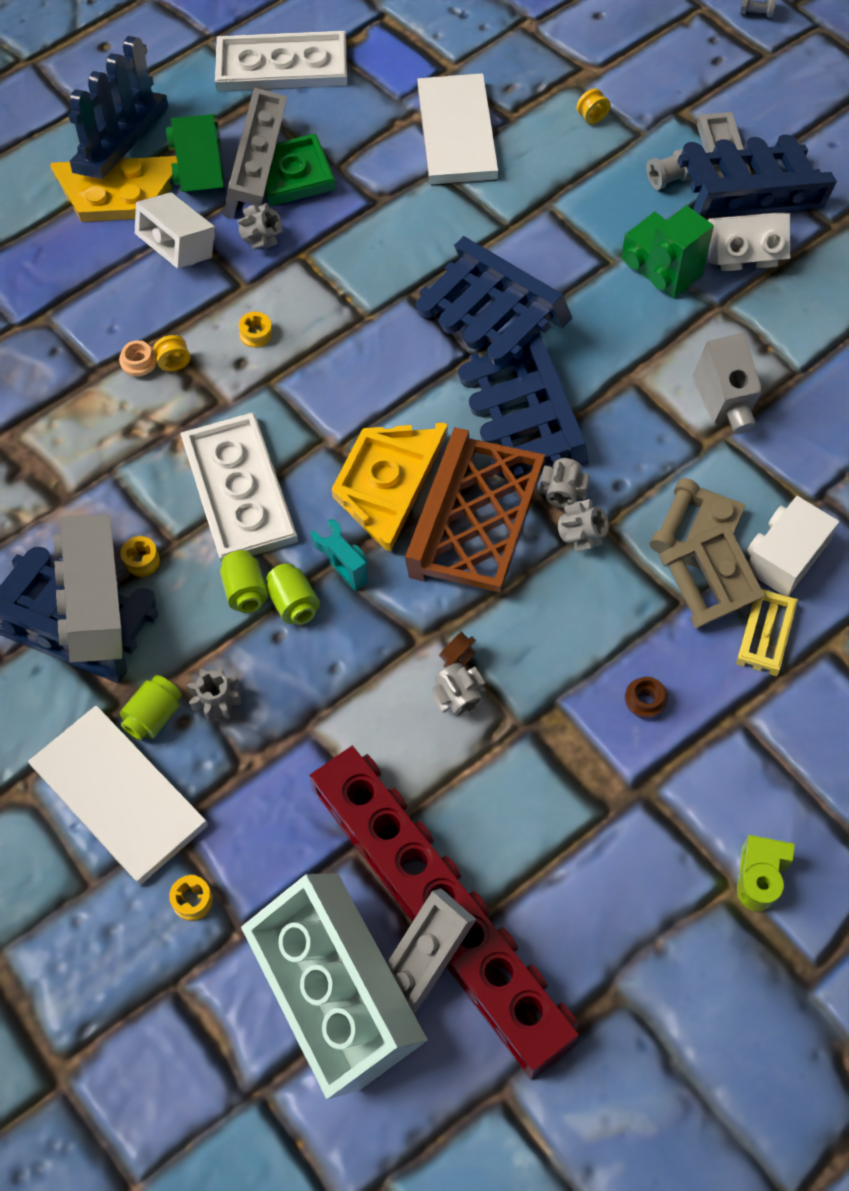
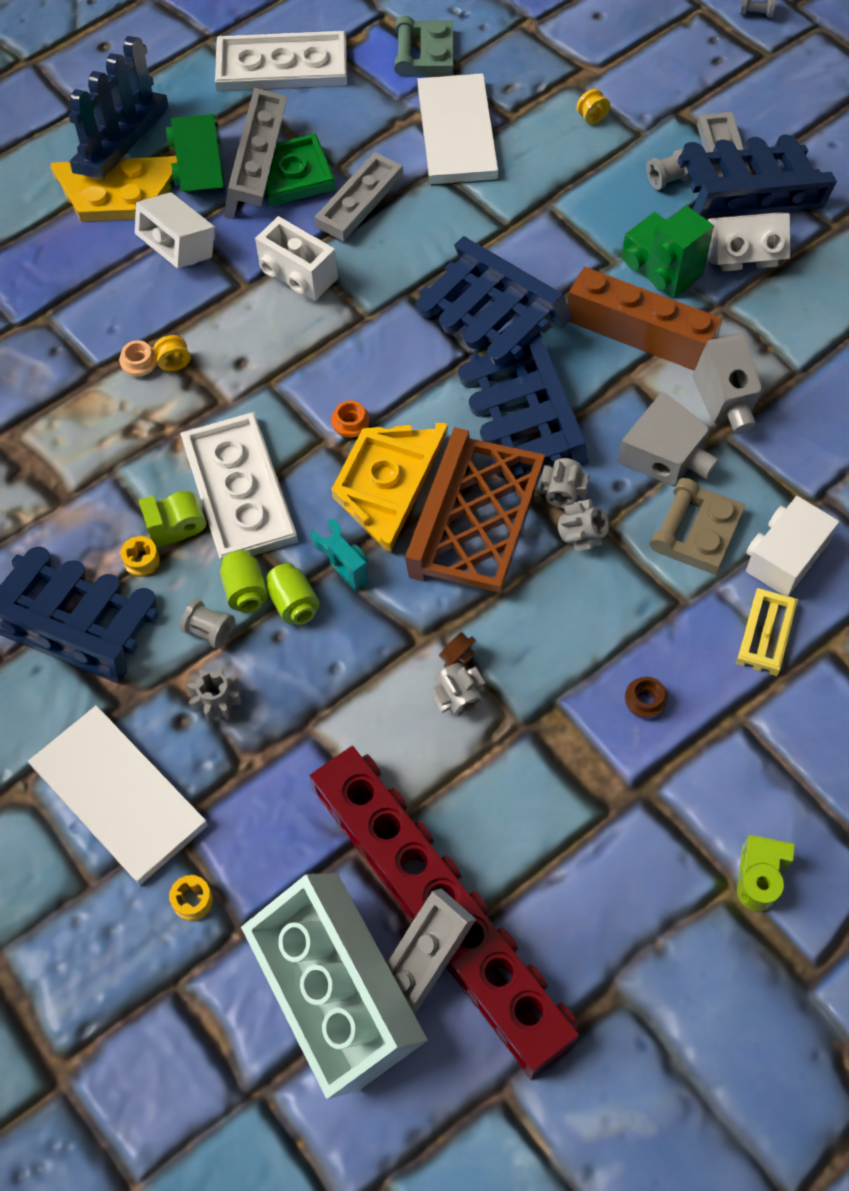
light grey brick [53,514,122,663] -> none
lime brick [119,675,182,740] -> none
light grey gear [238,203,283,250] -> none
yellow bush [238,311,272,348] -> none
dark tan plate [658,522,765,630] -> none
none -> lime leg [138,491,207,548]
none -> light grey bush [179,599,235,649]
none -> white brick [255,216,338,301]
none -> light grey plate [314,152,403,241]
none -> orange plate [331,400,370,438]
none -> sand green plate [394,16,453,77]
none -> dark orange brick [567,266,723,371]
none -> light grey torso [618,391,719,485]

